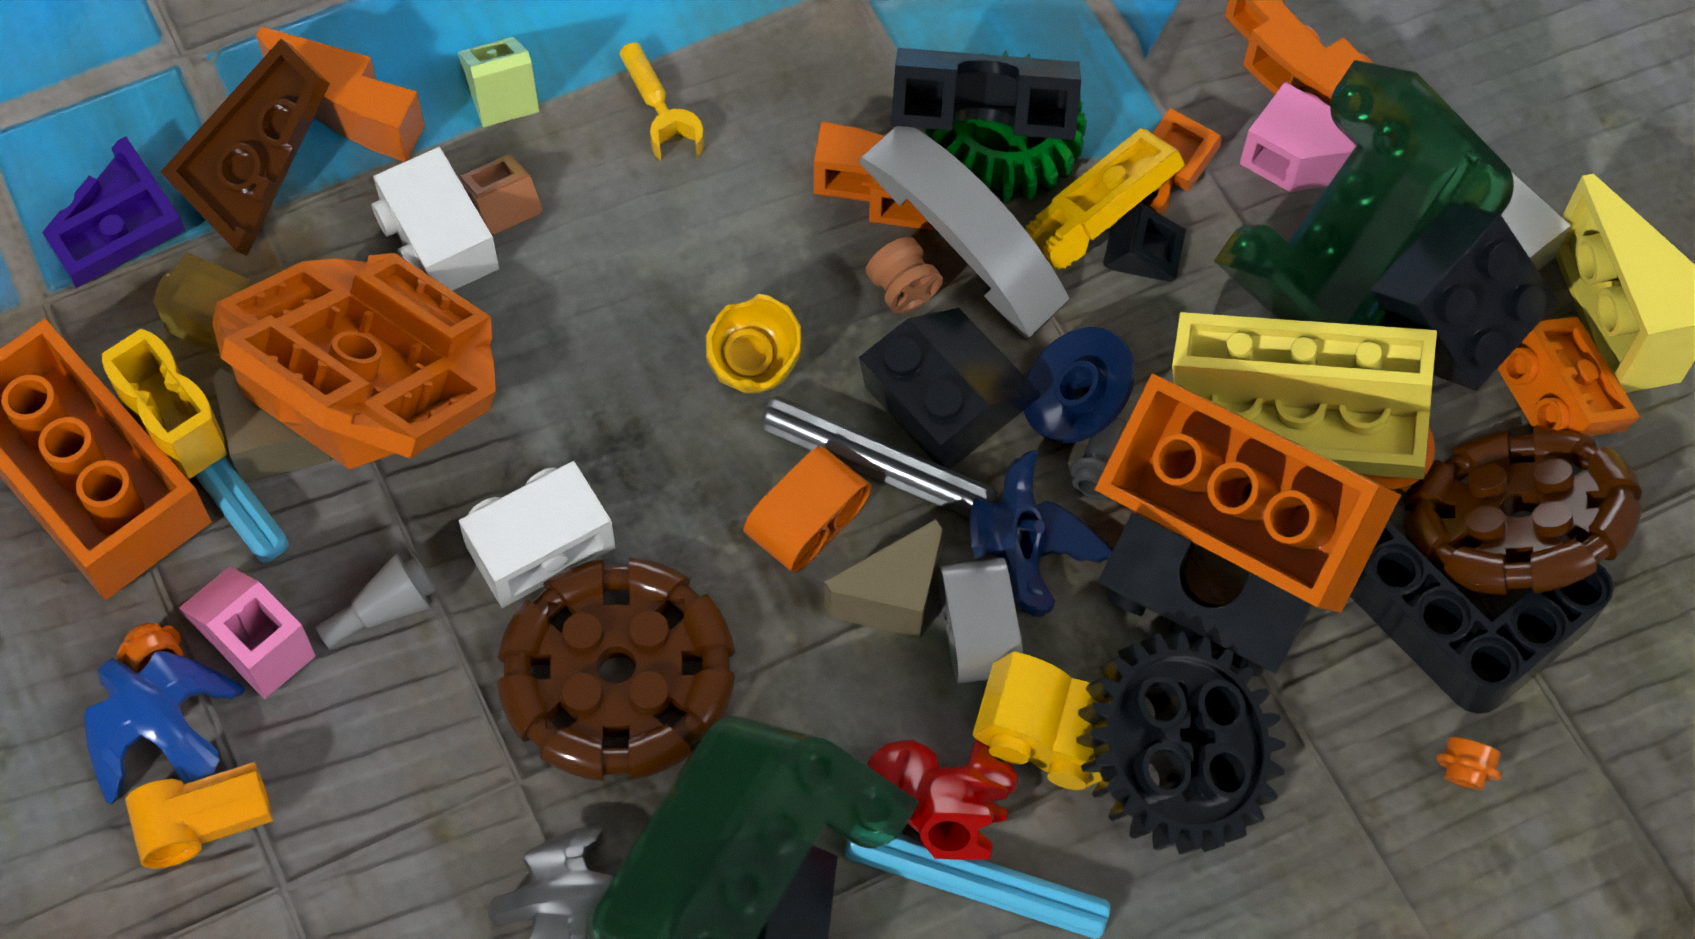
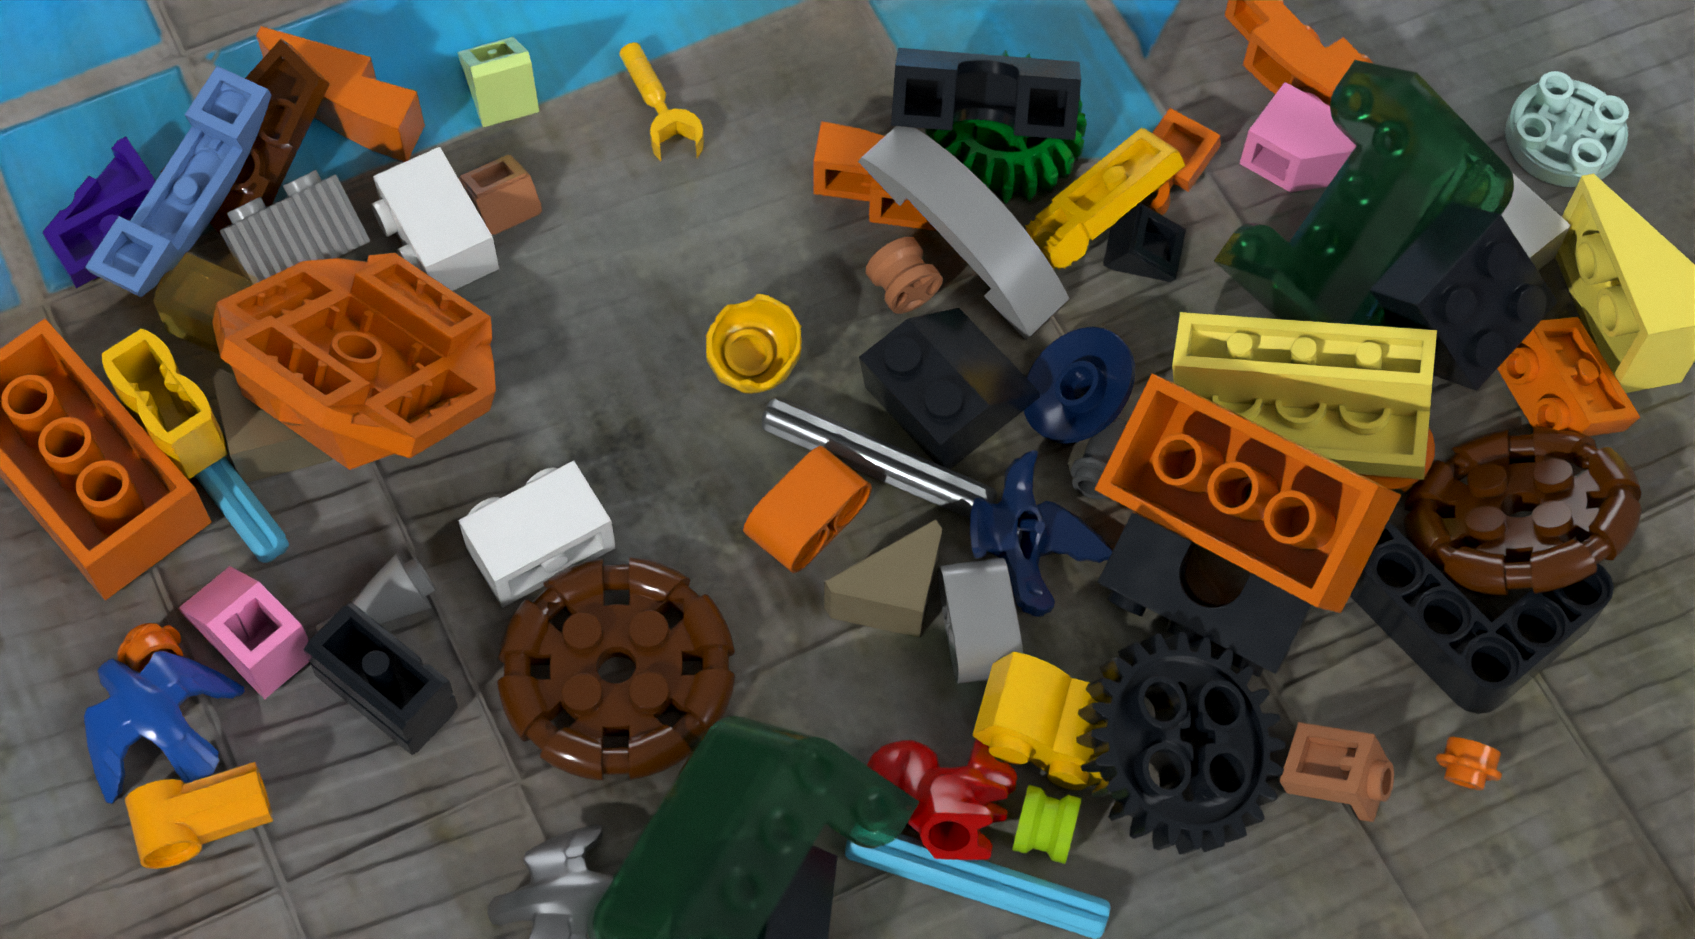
none -> medium blue slope [85,66,271,297]
none -> light grey brick [220,170,370,286]
none -> black brick [304,602,458,755]
none -> lime wheel [1012,784,1082,864]
none -> nougat bracket [1279,722,1394,822]
none -> light aqua tile [1505,71,1629,187]

